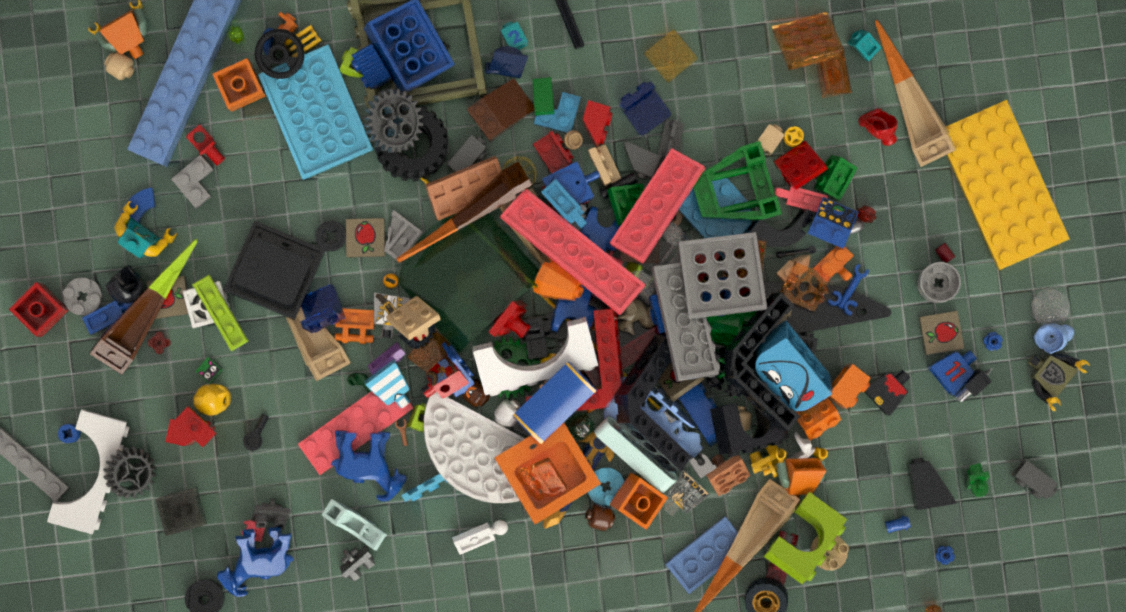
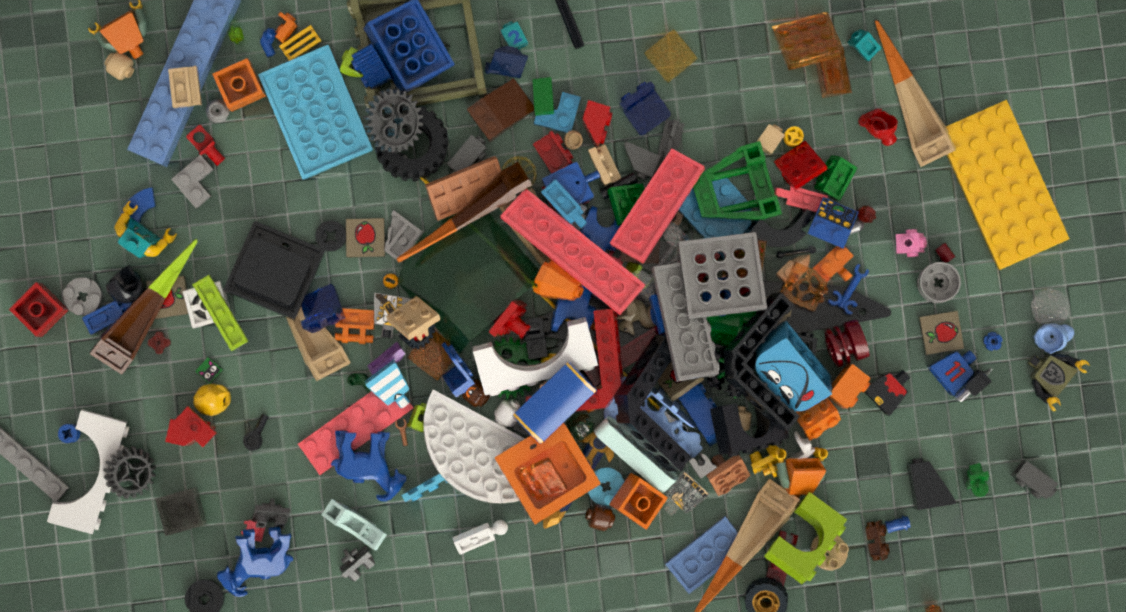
black wheel [255,29,305,79] -> none
torso [421,354,469,399] -> none
blue plate [935,546,955,565] -> none
none -> tan plate [168,66,202,108]
none -> light grey plate [206,99,230,123]
none -> dark red wheel [824,319,870,368]
none -> reddish brown hinge [865,520,890,561]
none -> bright pink brick [896,229,927,257]

